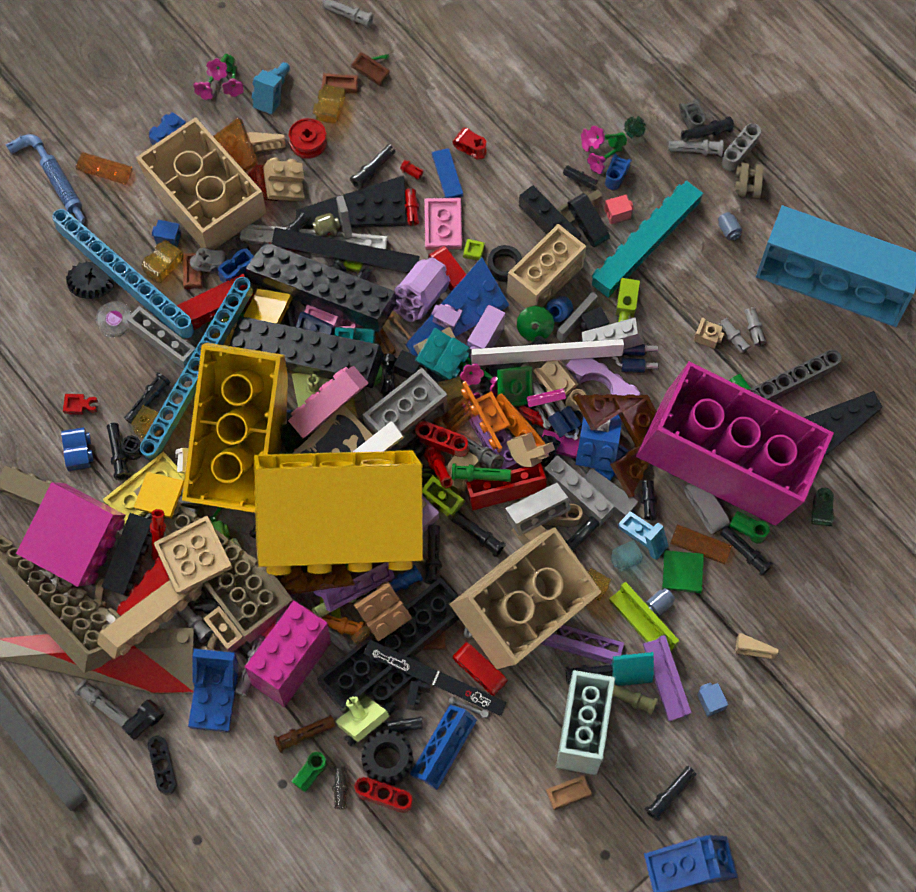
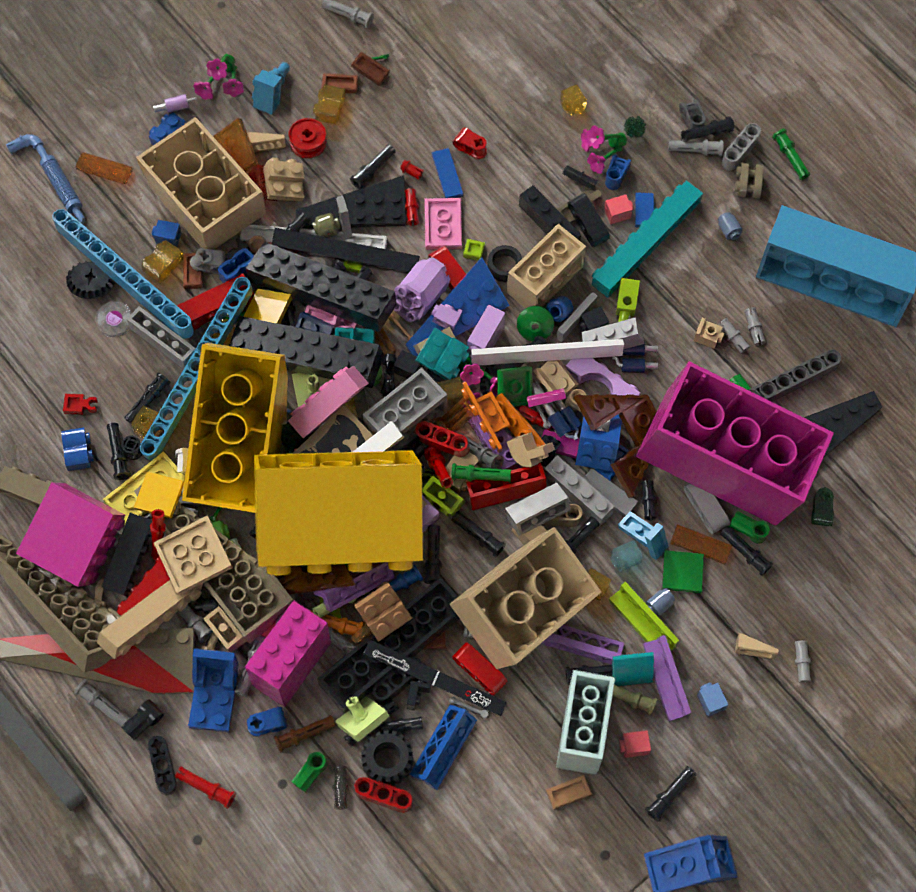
none -> lavender piece [153,94,196,113]
none -> red pin [175,766,236,809]
none -> blue piece [247,707,288,736]
none -> medium nougat tile [248,235,267,254]
none -> clear yellow brick [560,84,587,117]
none -> coral brick [619,730,651,758]
none -> blue tile [635,193,654,227]
none -> green pin [772,129,810,180]
none -> light grey pin [795,641,811,683]

